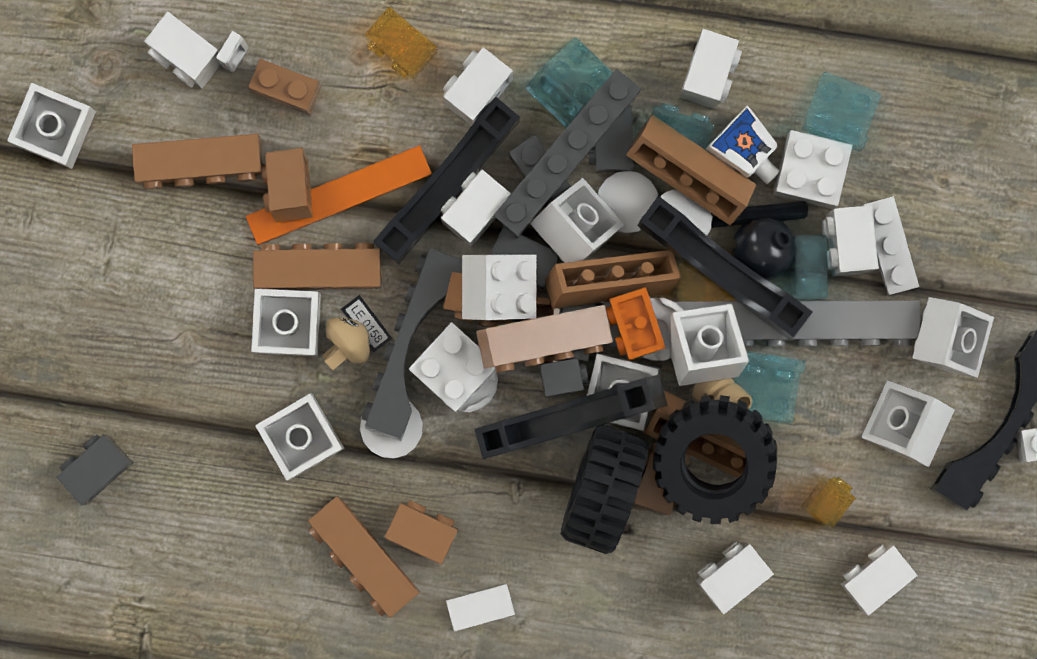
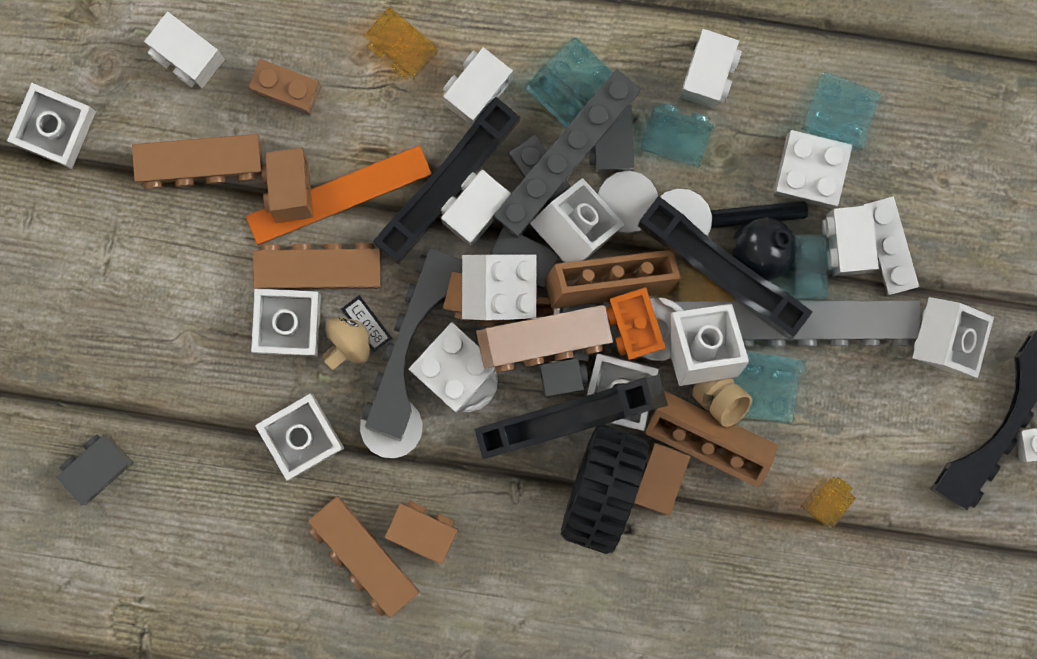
white tile [216,31,249,73] -> none
white tile [446,584,515,631] -> none
medium nougat brick [626,114,756,225] -> none
black tyre [653,395,777,524] -> none
white brick [695,541,774,614] -> none
torso [705,106,780,184] -> none
white brick [840,544,918,616] -> none
white slope [862,380,955,467] -> none

